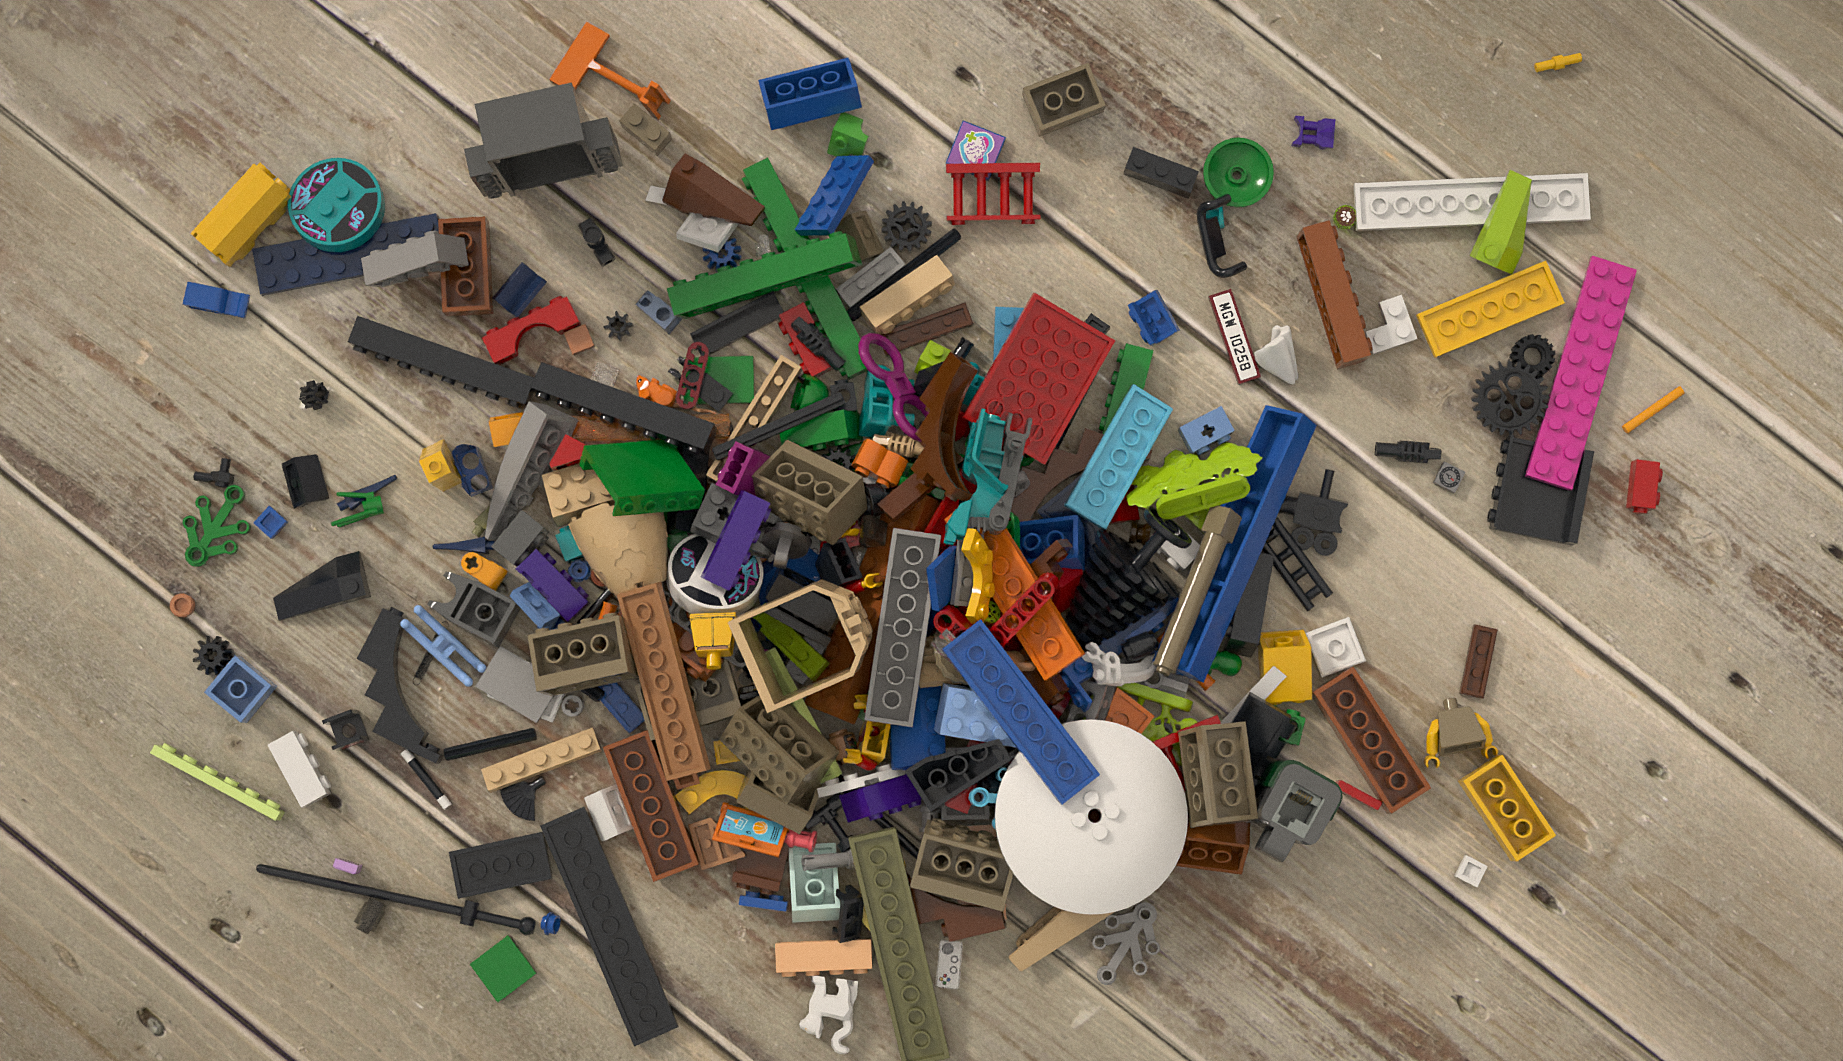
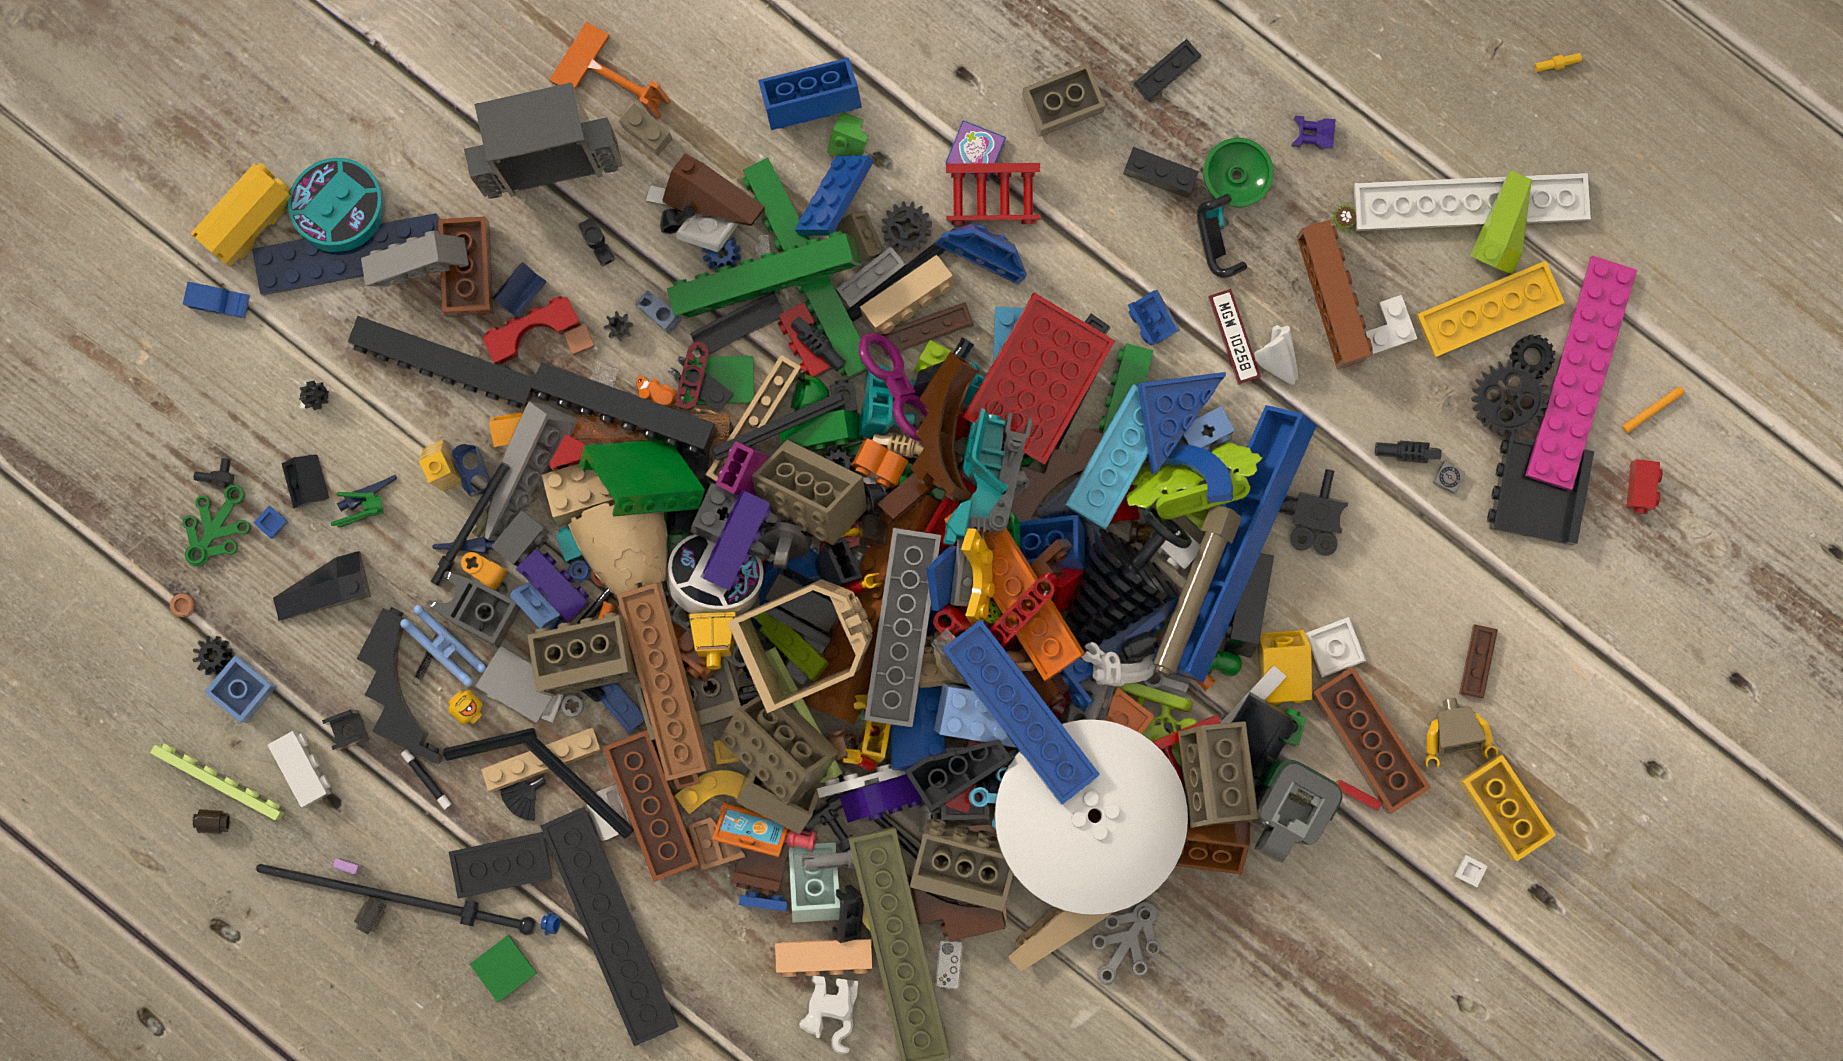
black bar [1262,517,1333,612] -> none
none -> dark brown brick [193,809,230,834]
none -> black bar [431,462,510,586]
none -> yellow head [447,690,483,725]
none -> black axle [524,735,634,839]
none -> black bar [660,206,695,234]
none -> blue wedge [935,224,1027,285]
none -> black tile [1133,39,1202,102]
none -> blue tile [1137,372,1226,474]
none -> blue tile [1162,443,1233,503]

